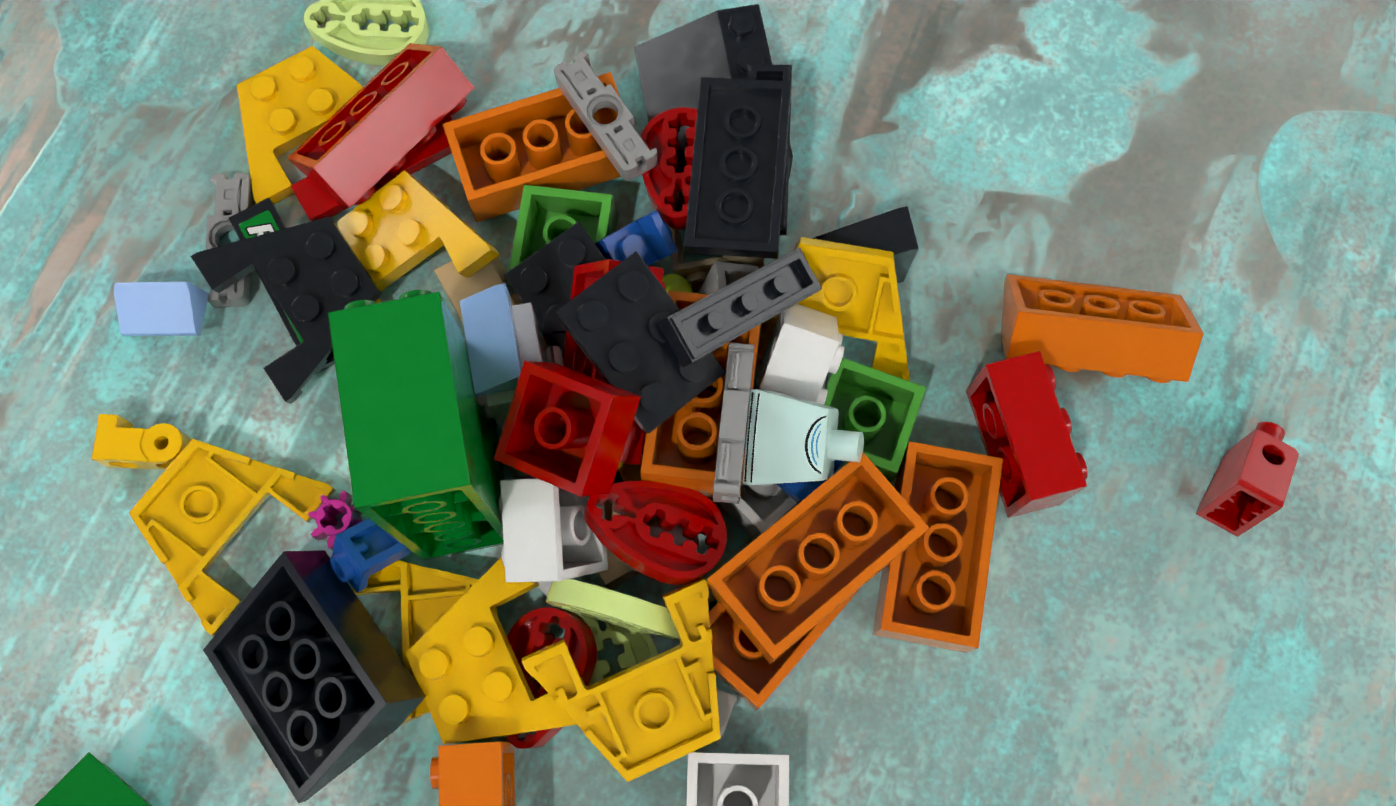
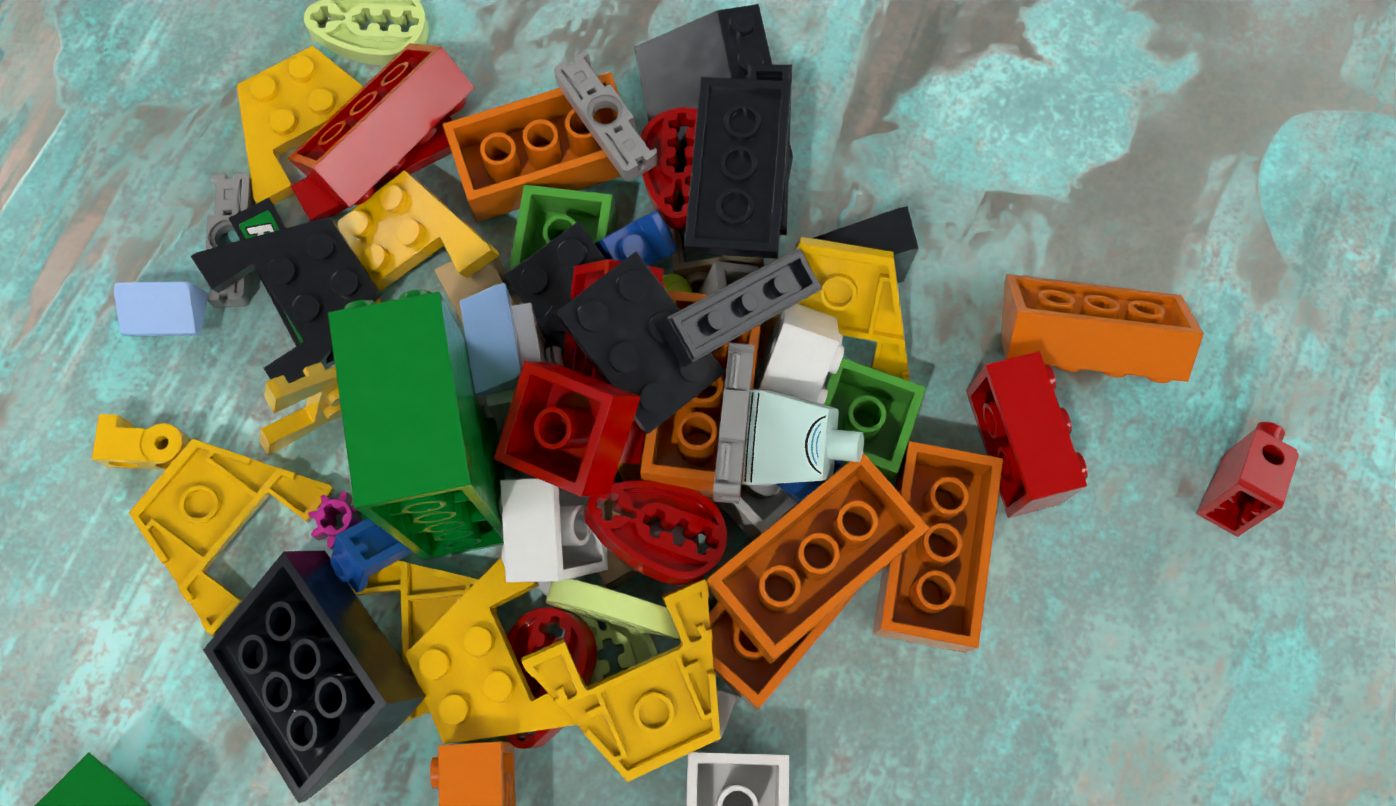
none -> yellow wing [259,362,342,456]

